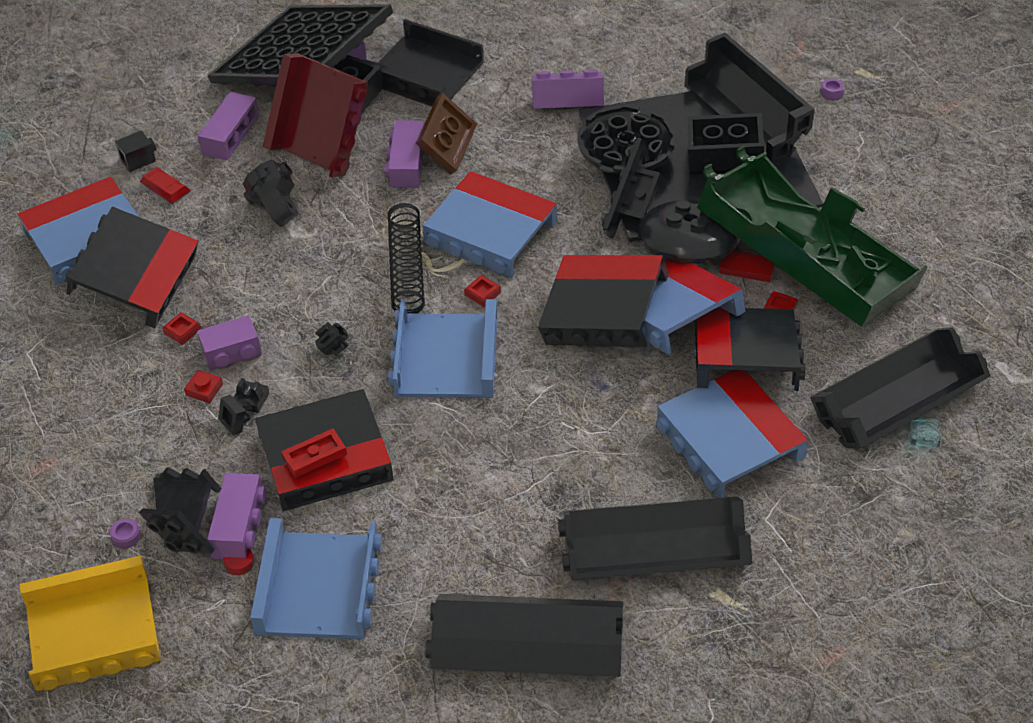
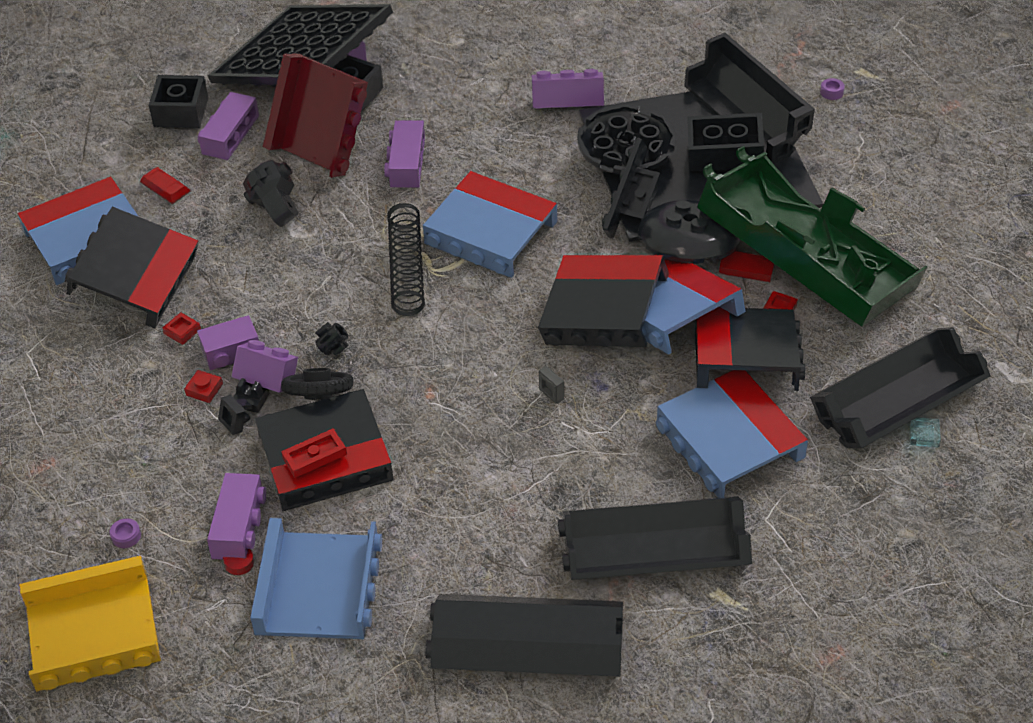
black brick [115,130,156,172] -> none
black piece [139,468,222,554] -> none
black panel [365,19,484,107] -> none
medium blue panel [388,299,498,398] -> none
reddish brown plate [415,93,477,174] -> none
red tile [464,275,501,307] -> none
none -> black brick [148,75,209,128]
none -> medium lavender brick [232,340,298,393]
none -> black wheel [281,368,354,400]
none -> dark grey tile [538,366,564,404]

